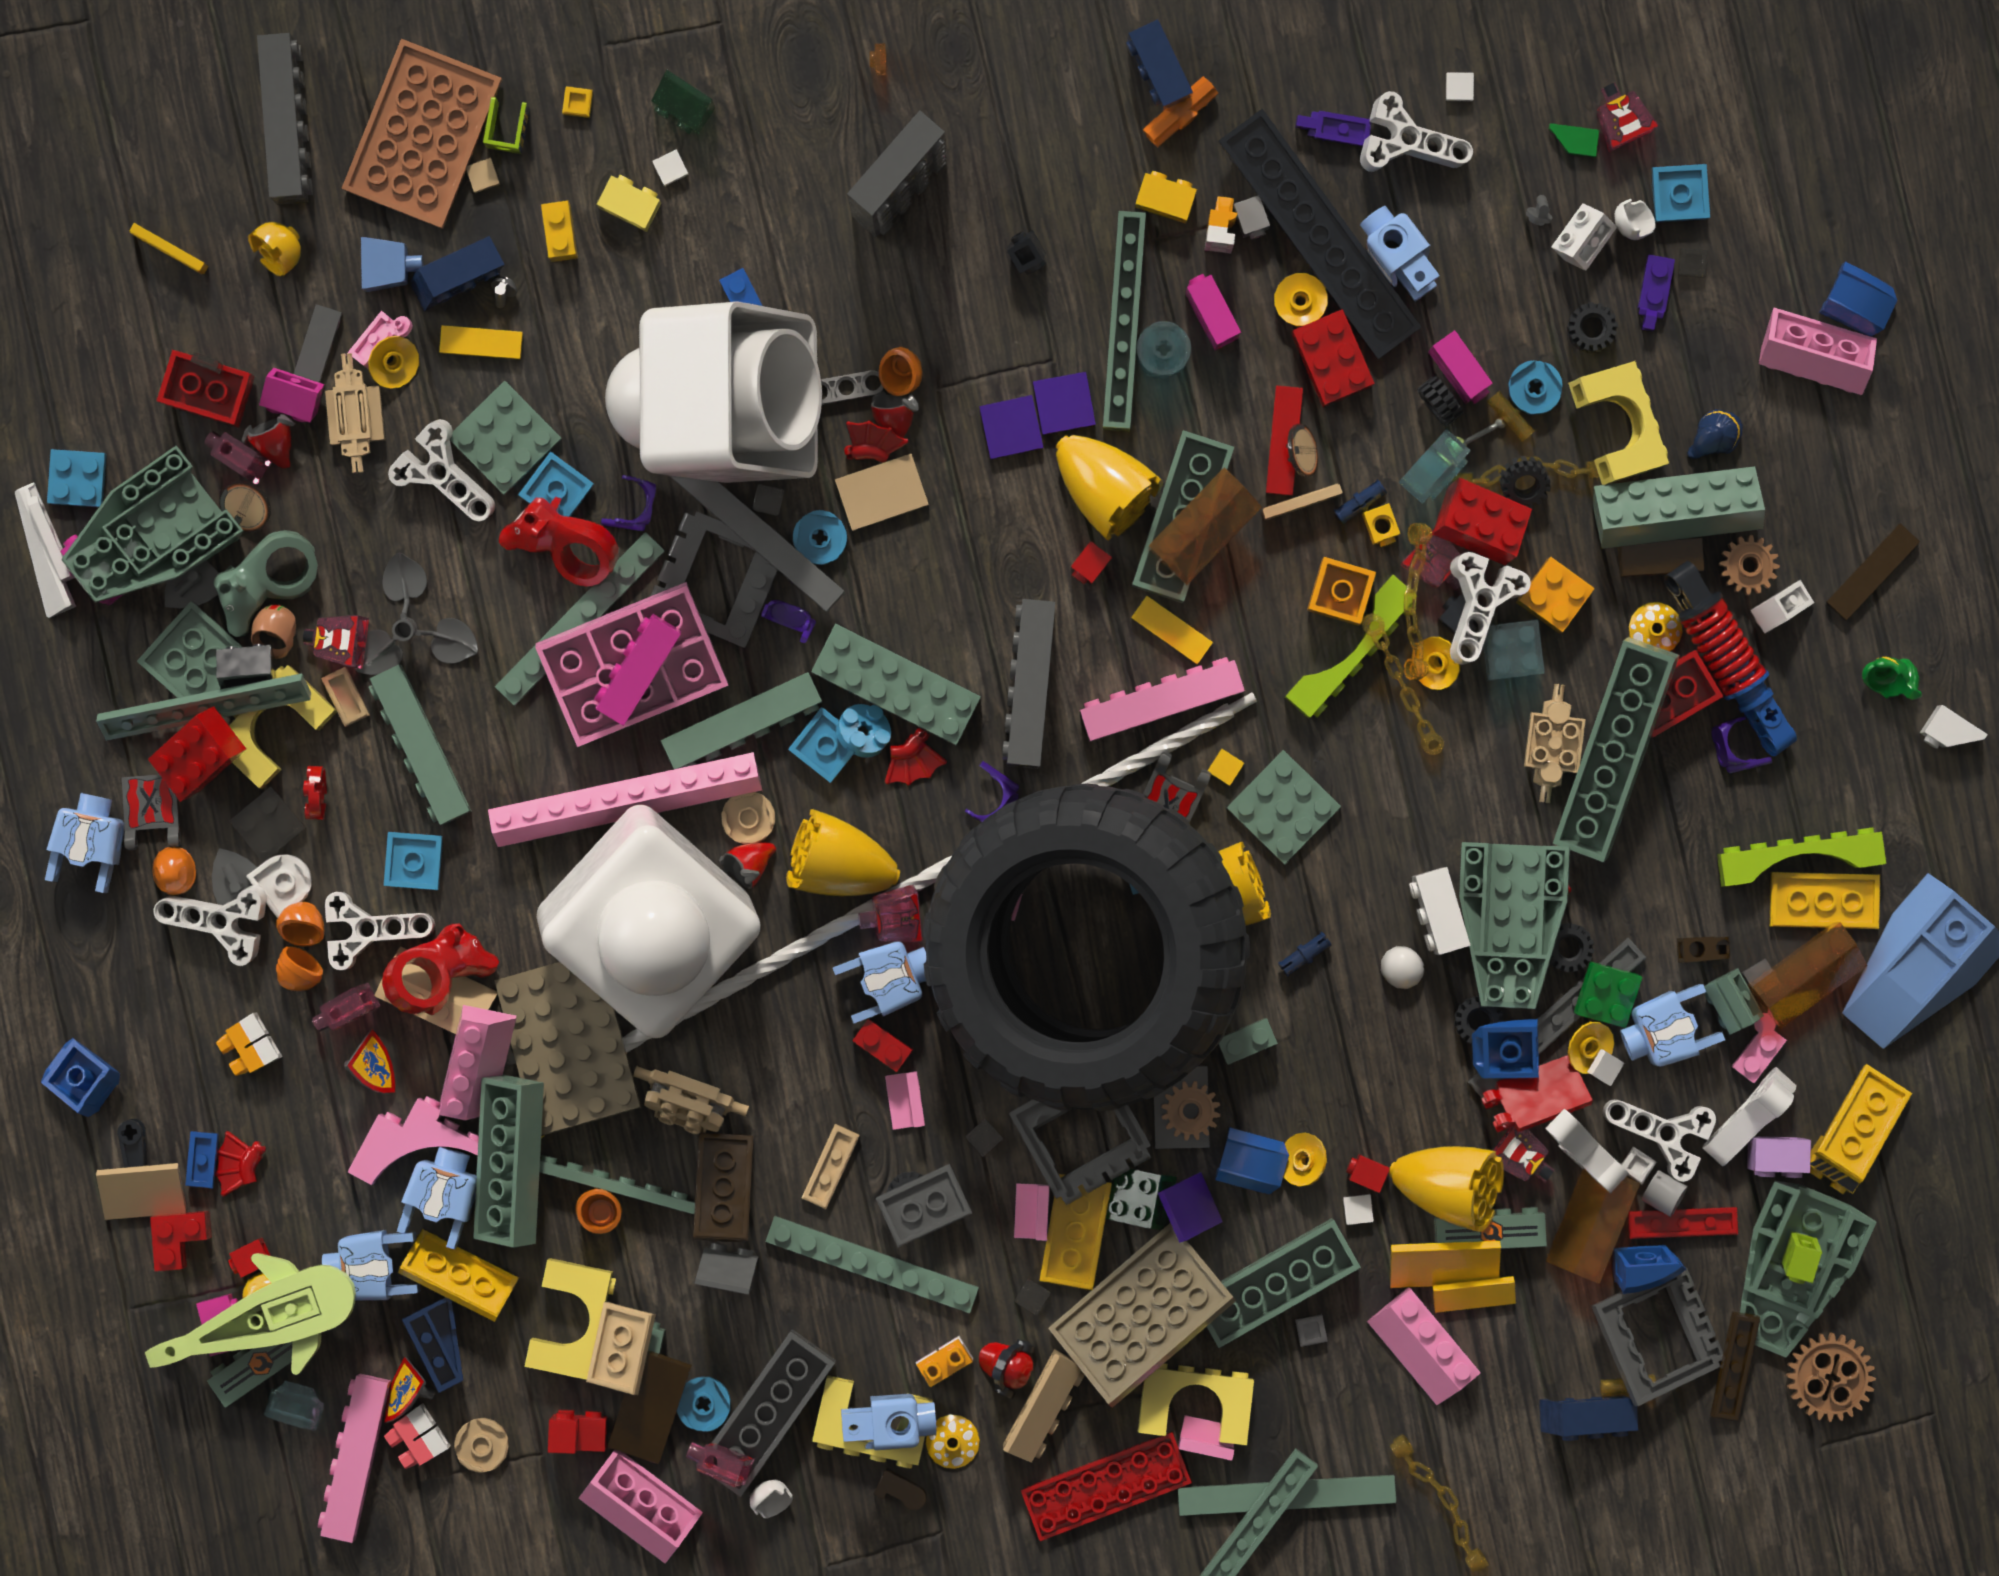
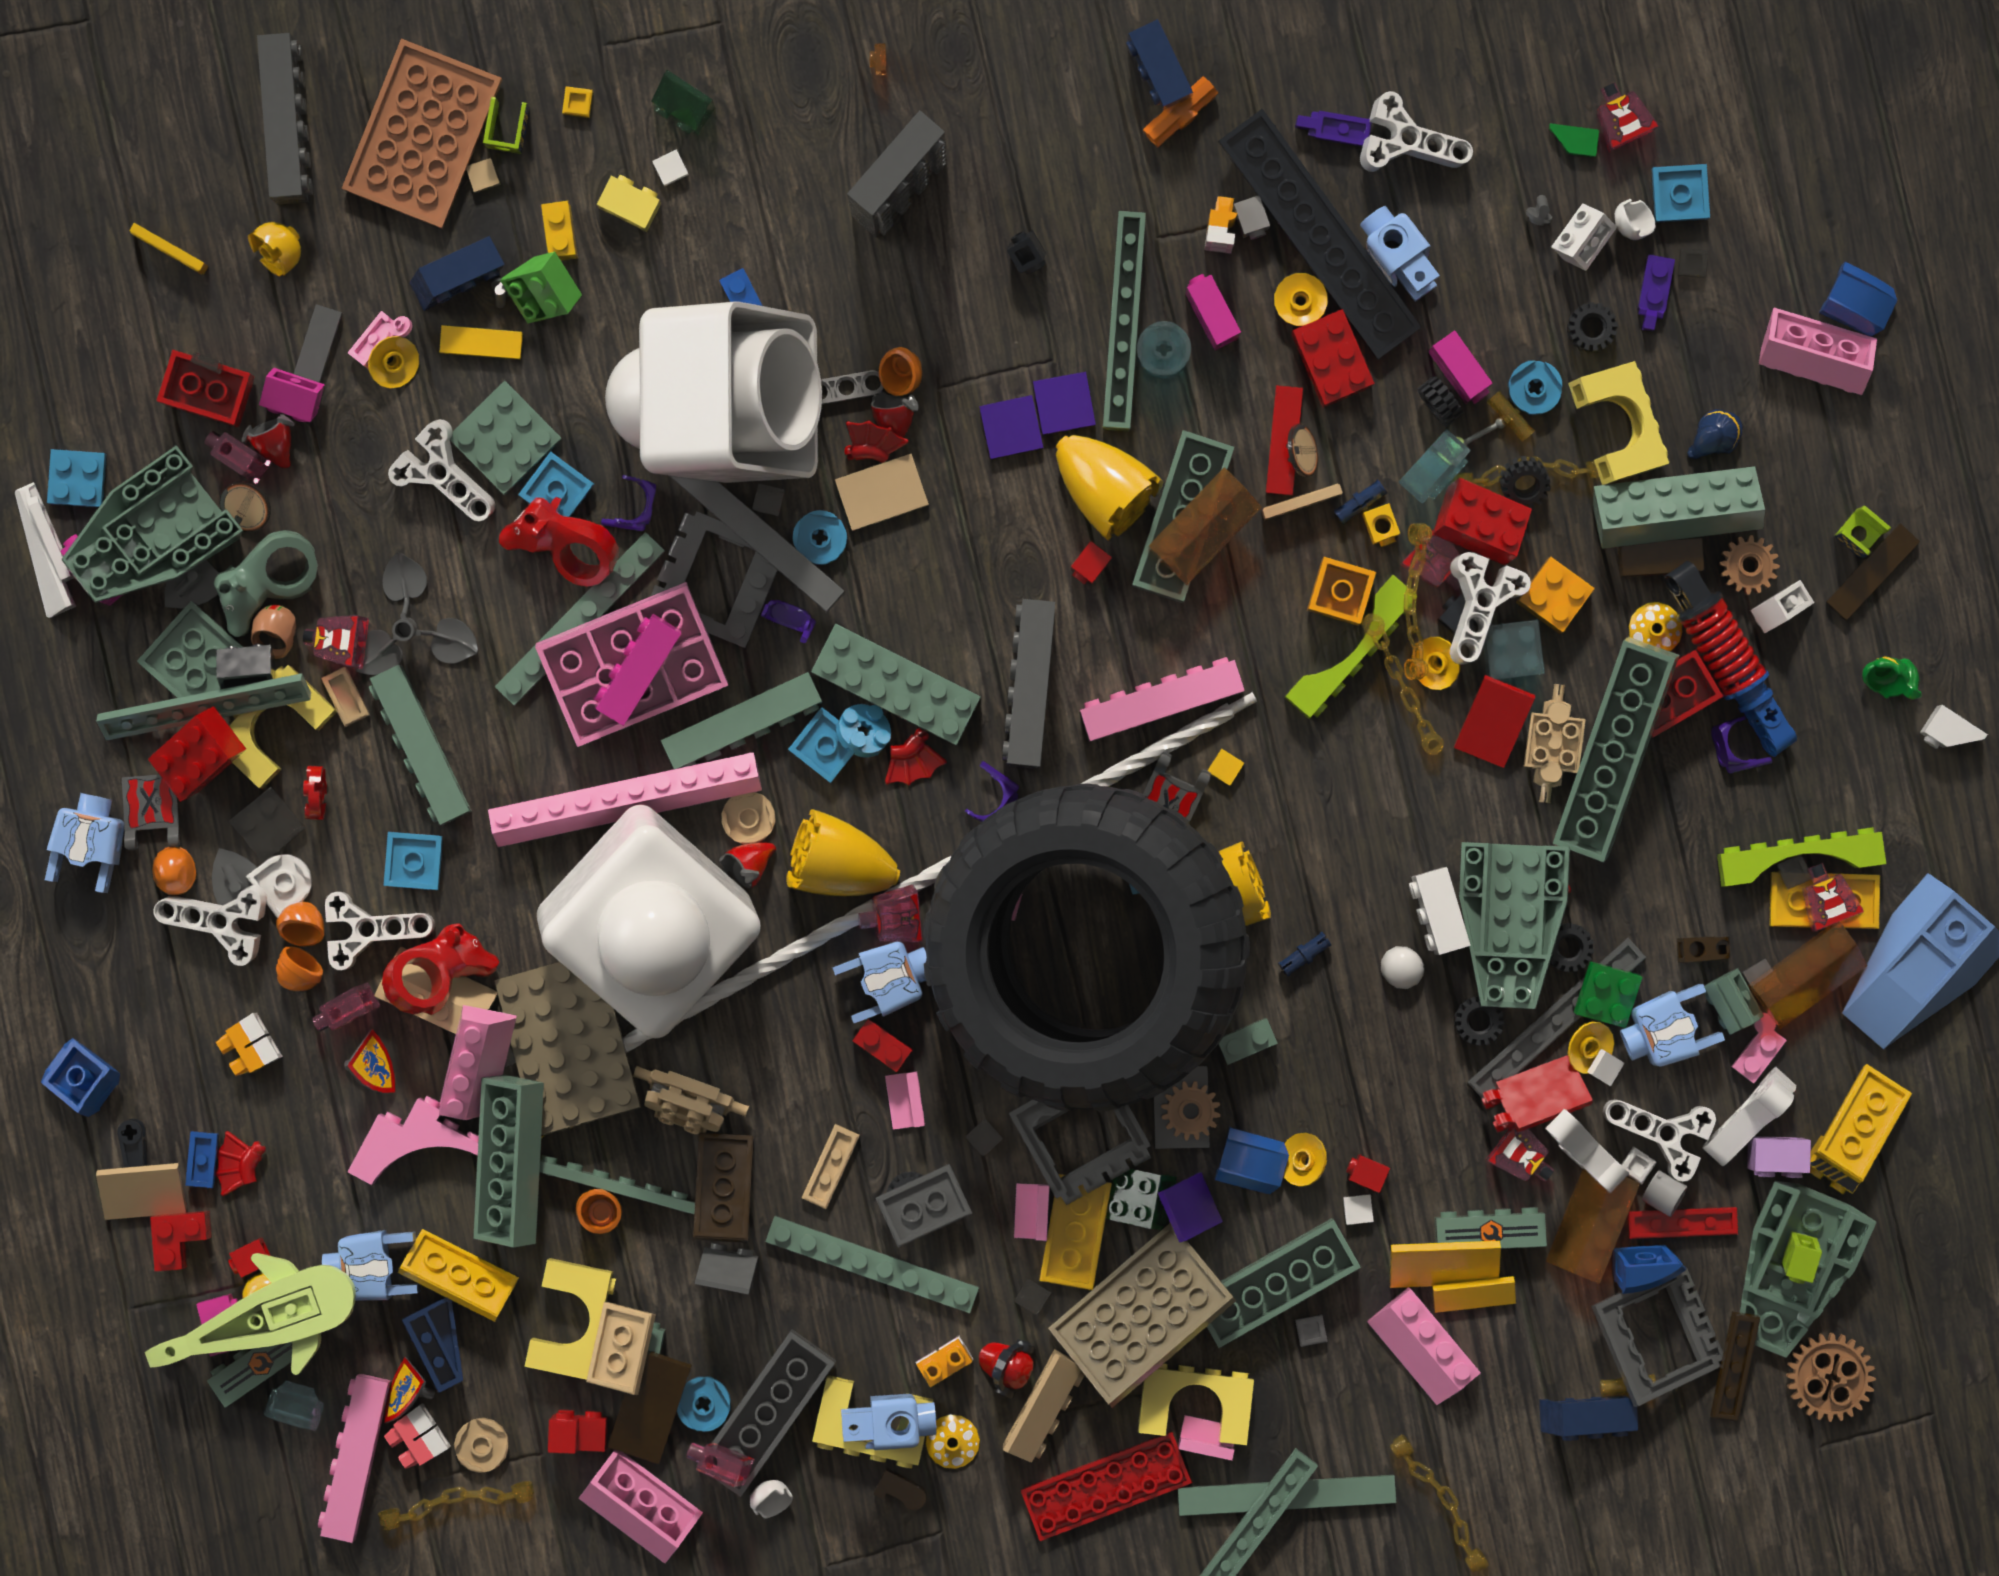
tan piece [325,353,385,473] -> none
medium blue torso [361,237,423,292] -> none
light blue piece [397,1146,477,1249] -> none
yellow tile [1131,596,1213,664] -> none
yellow piece [1135,171,1197,224] -> none
sand green plate [1227,750,1341,864] -> none
yellow cylinder [1389,1146,1504,1232] -> none
white tile [1446,73,1474,101] -> none
blue slope [1472,1019,1539,1078] -> none
none -> clear yellow piece [378,1481,534,1530]
none -> bright green slope [500,251,582,323]
none -> red tile [1454,675,1535,768]
none -> clear smoke tile [1776,854,1812,890]
none -> torso [1802,863,1864,931]
none -> lime piece [1834,506,1891,559]

